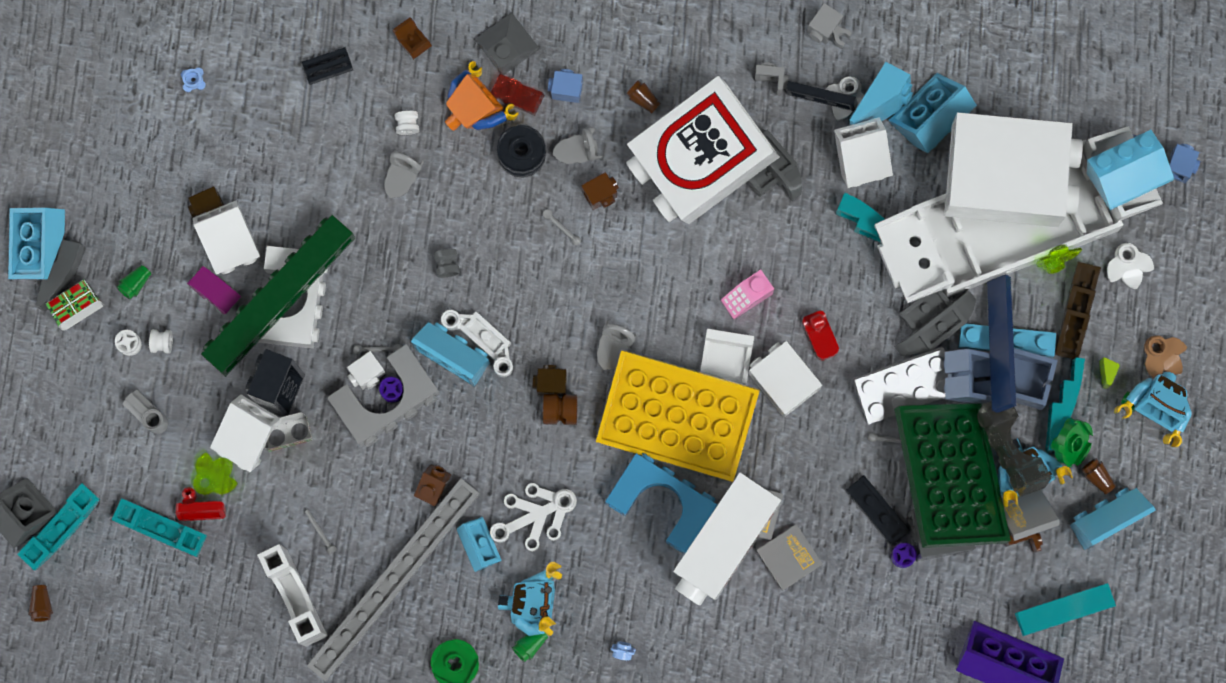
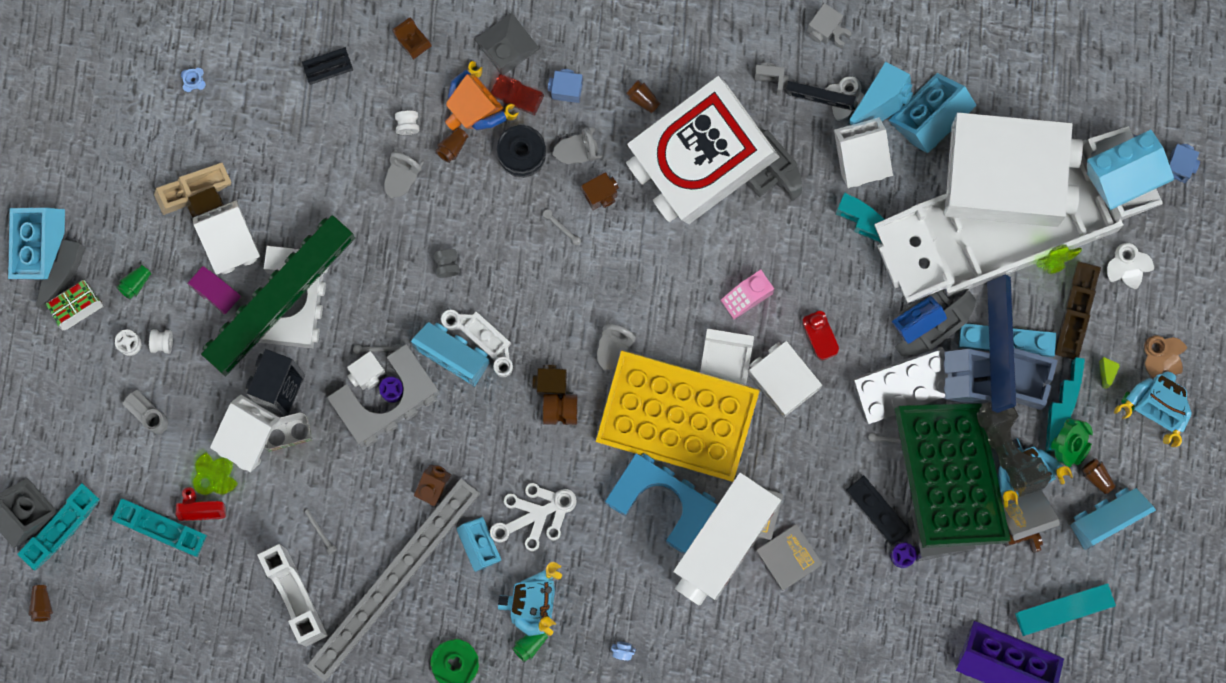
none -> tan slope [154,163,231,215]
none -> reddish brown cone [436,128,469,163]
none -> blue slope [892,296,947,344]

